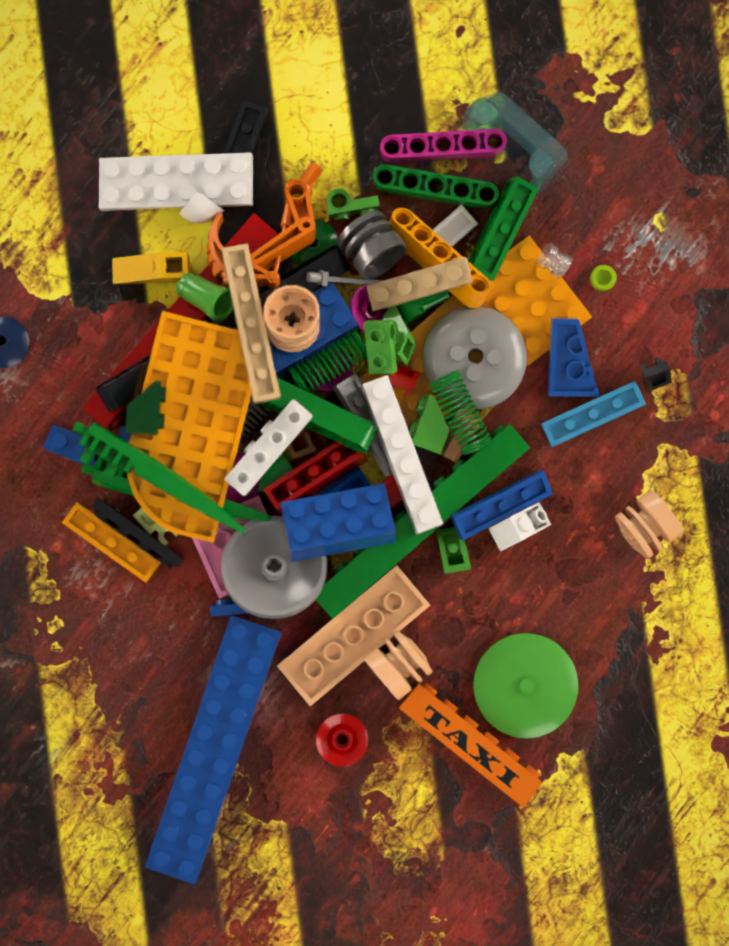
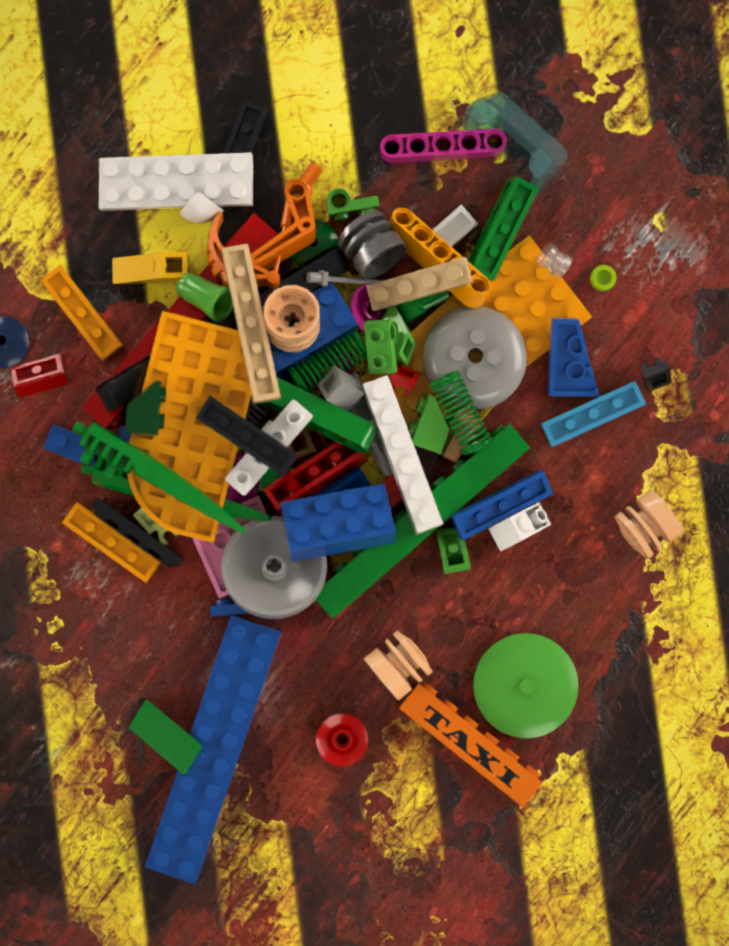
light nougat plate [277,566,430,706] -> none
green beam [373,165,499,210] -> none
none -> red slope [10,354,68,398]
none -> light orange tile [40,265,124,362]
none -> green piece [129,699,203,775]
none -> black plate [195,396,299,477]
none -> light grey panel [318,366,365,411]

